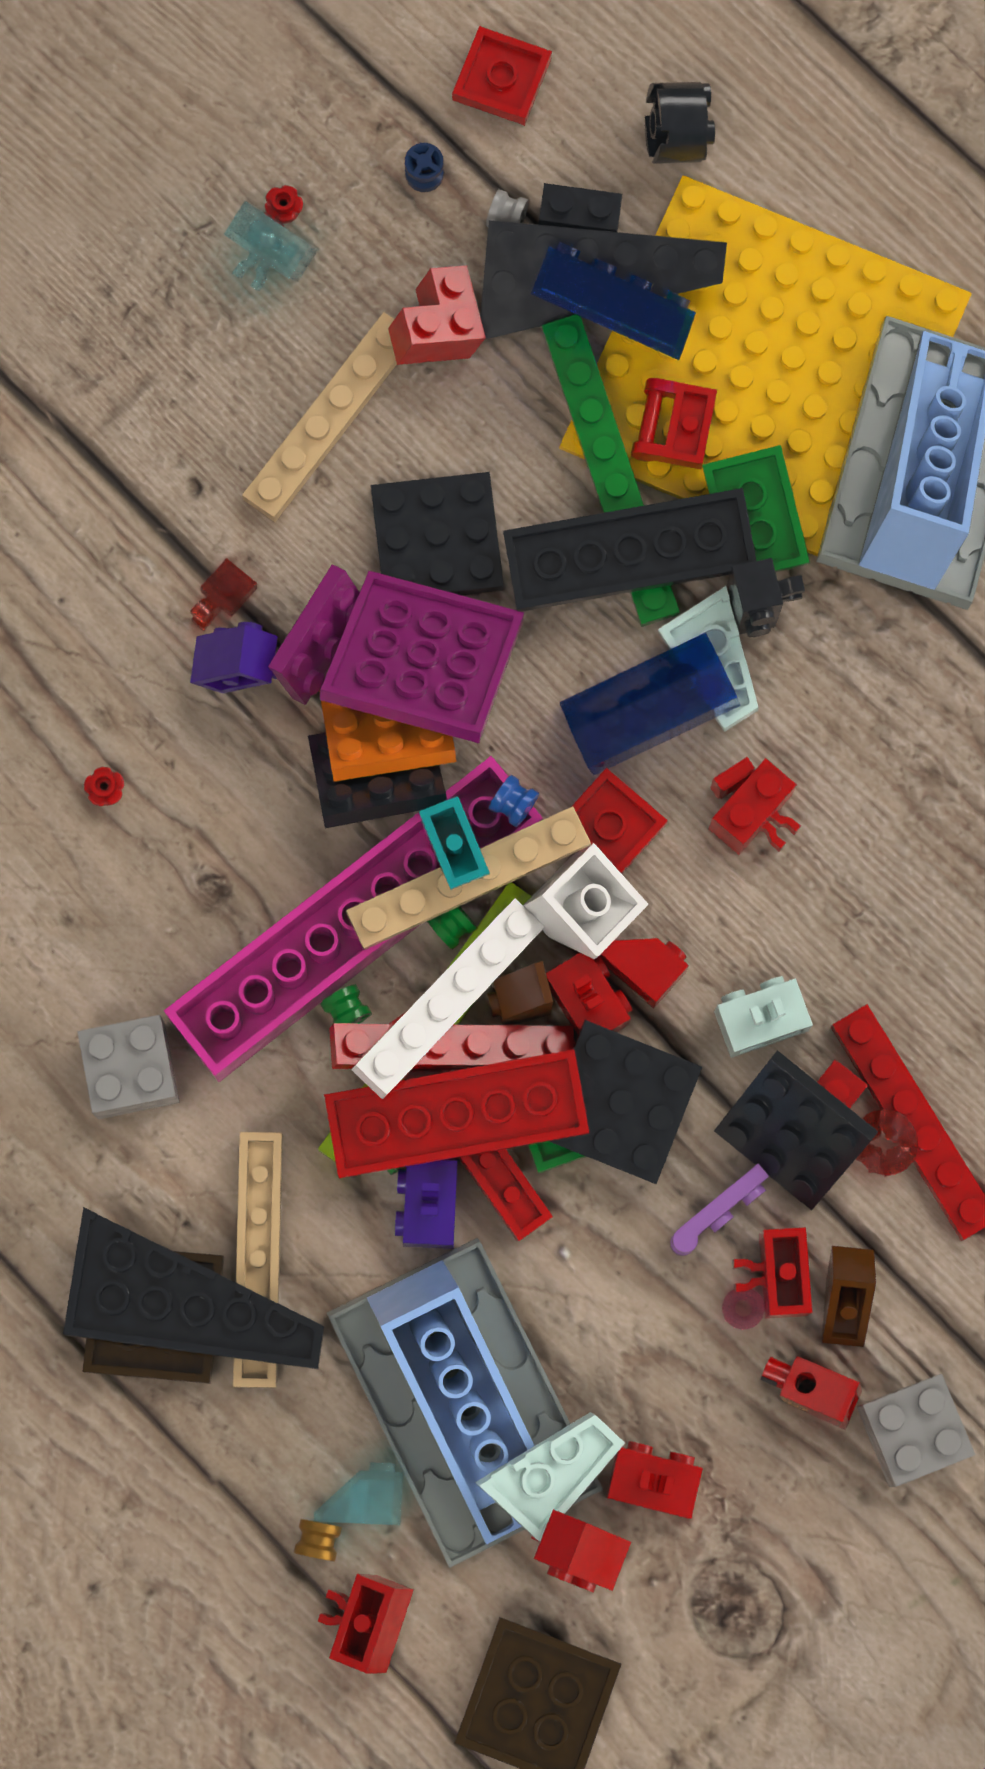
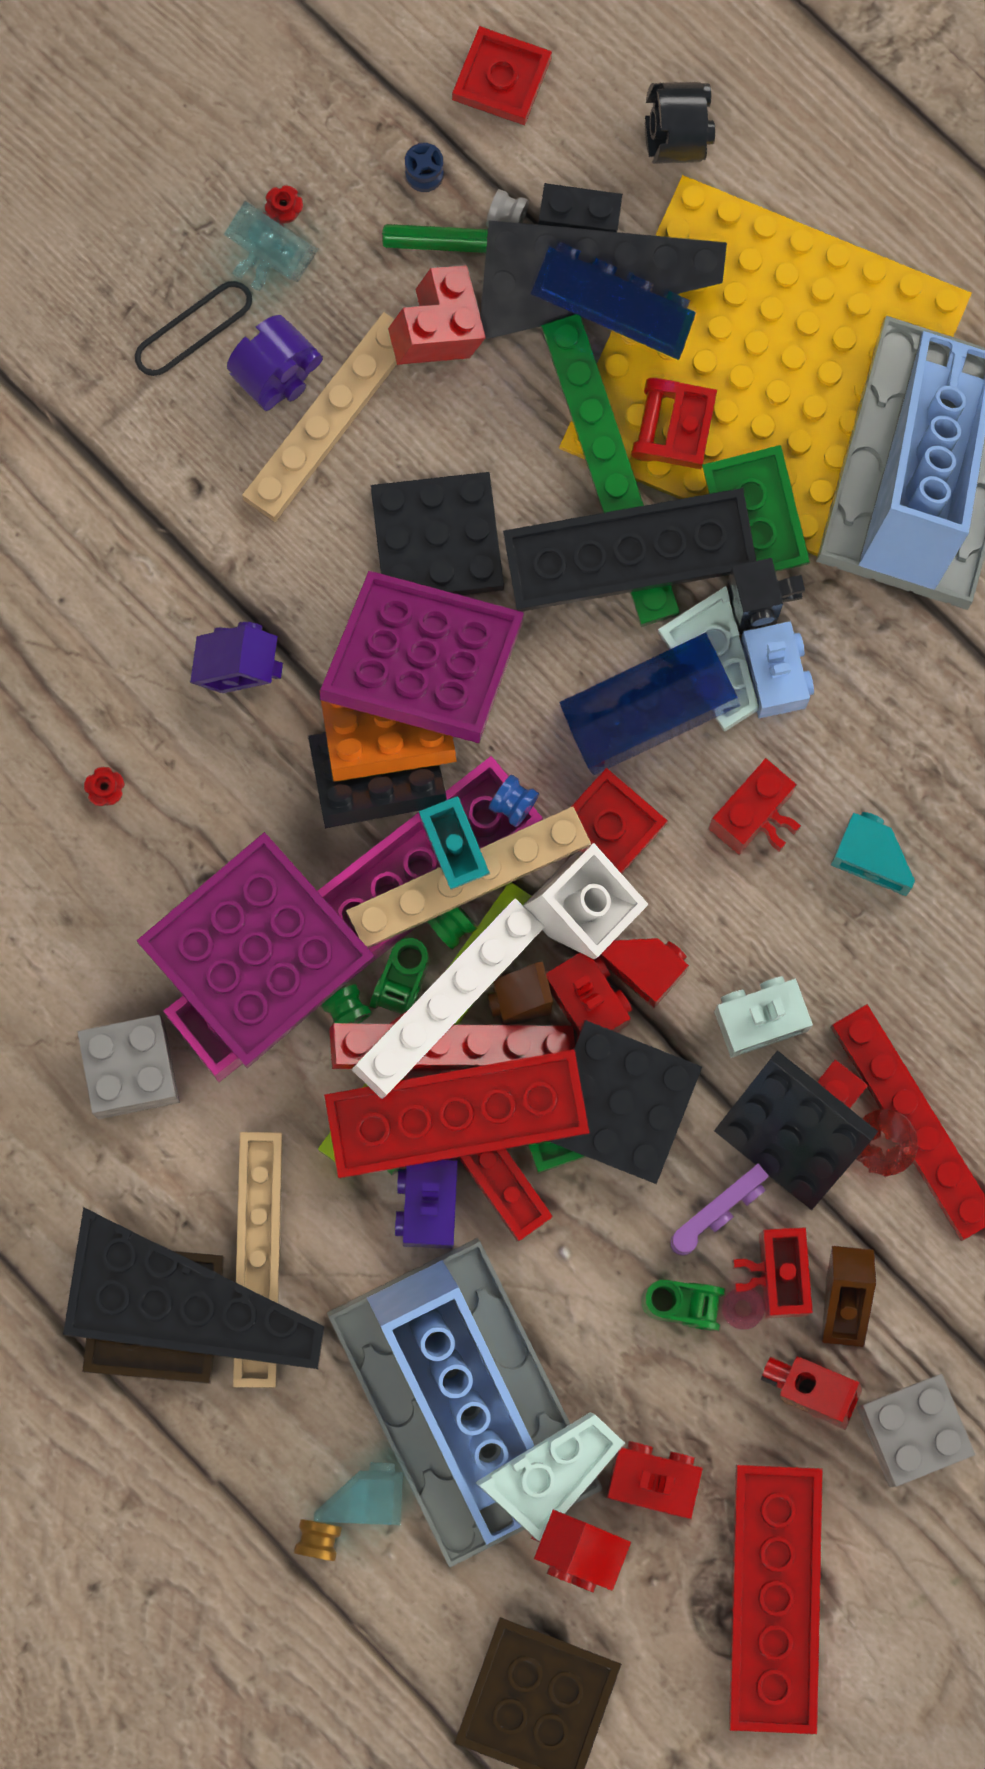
clear red plate [190,558,257,631] -> none
magenta plate [268,564,360,705] -> none
red brick [318,1574,414,1674] -> none
red tile [710,757,755,799] -> none
none -> black piece [135,281,252,376]
none -> magenta plate [136,832,375,1068]
none -> dark purple brick [227,315,323,411]
none -> green piece [369,938,429,1015]
none -> green axle [382,224,488,253]
none -> green piece [641,1280,725,1331]
none -> red plate [729,1465,823,1734]
none -> light blue brick [741,621,814,718]
none -> teal slope [831,812,915,896]

